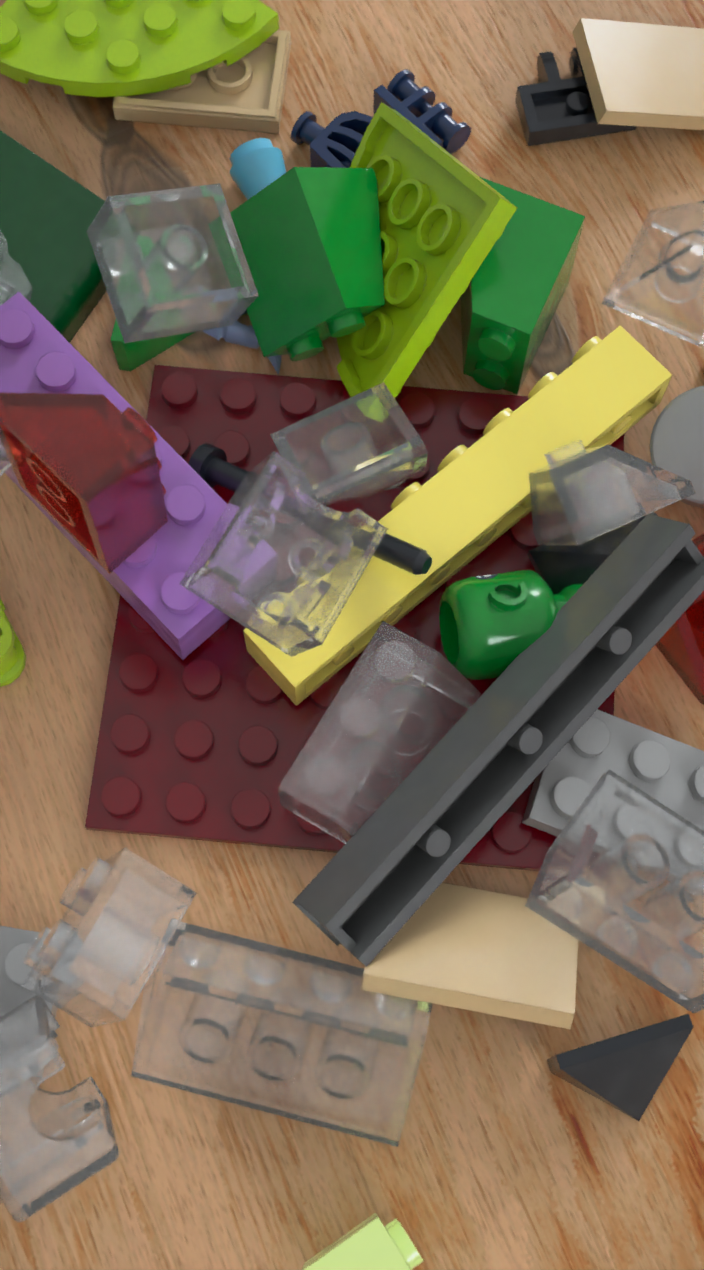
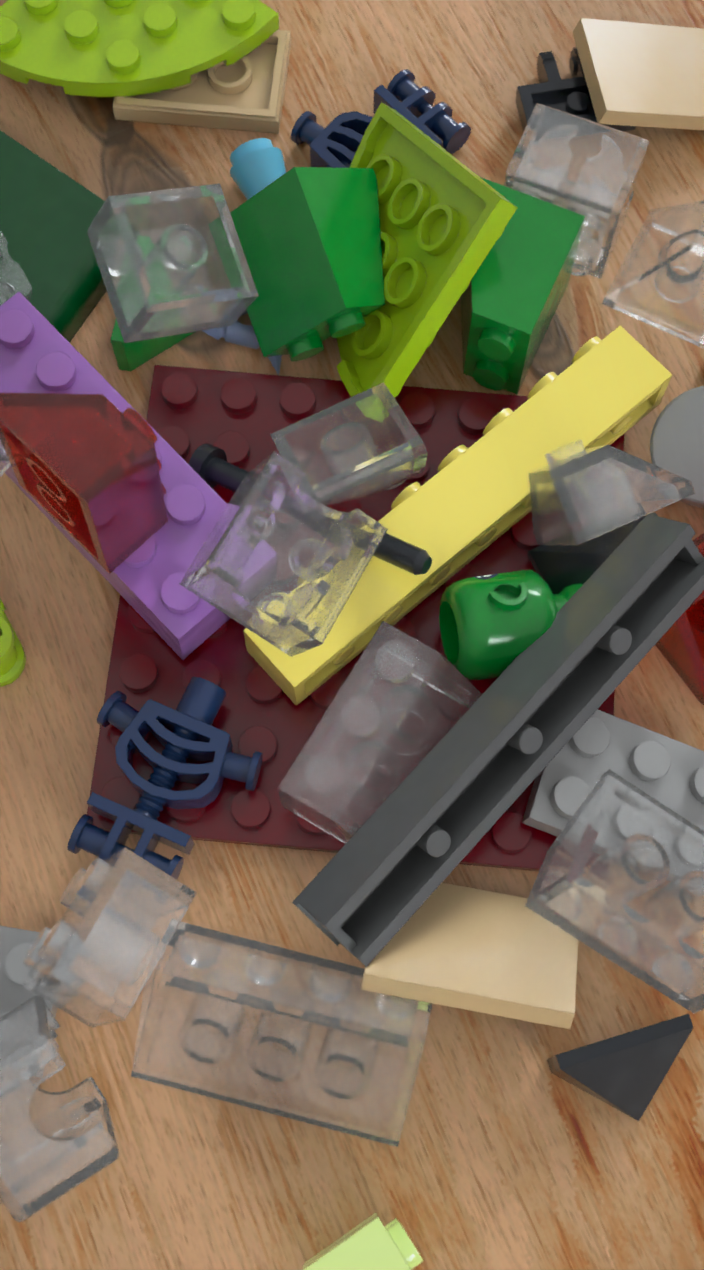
none -> dark blue piece [68,676,263,895]
none -> clear piece [504,103,649,278]

